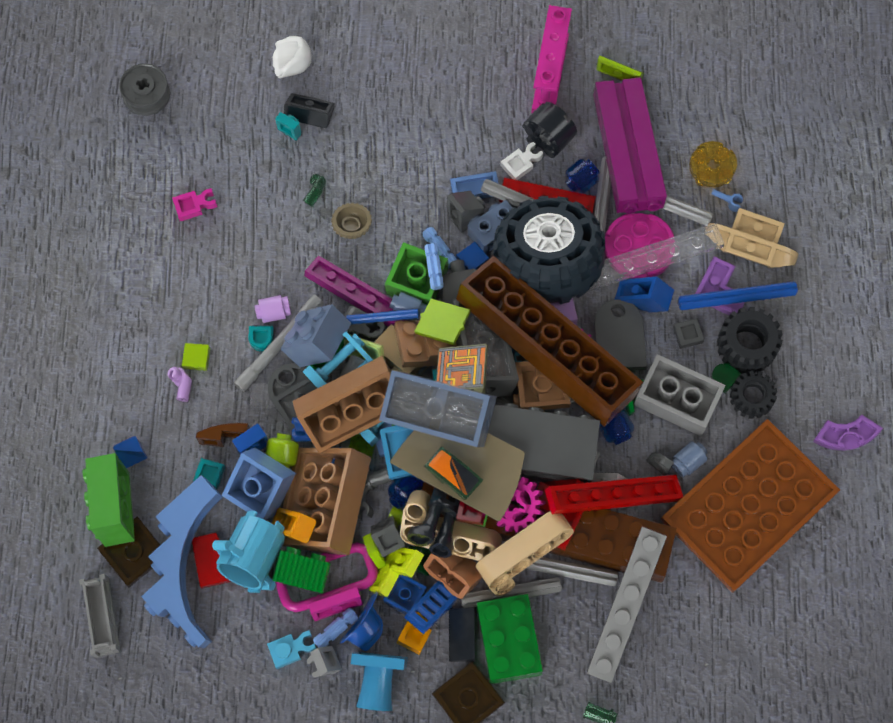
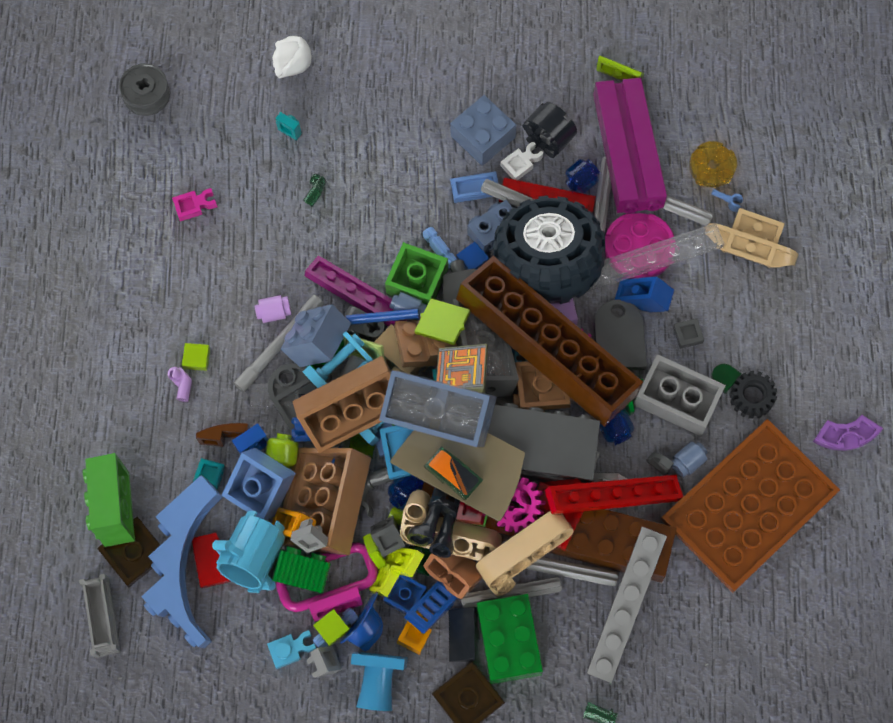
blue slope [113,436,147,468] -> none
teal tile [248,326,274,351] -> none
black slope [284,93,335,128] -> none
dark tan hat [331,203,372,239] -> none
light blue axle [425,243,444,290] -> none
dark grey slope [447,191,485,233] -> none
dark pink fence [531,5,572,113] -> none
blue axle [678,281,798,310] -> none
medium lavender tile [695,256,745,316] -> none
black tyre [717,307,783,374] -> none
none -> light grey tile [291,518,328,553]
none -> lime tile [313,609,350,647]
none -> sand blue brick [450,95,516,166]

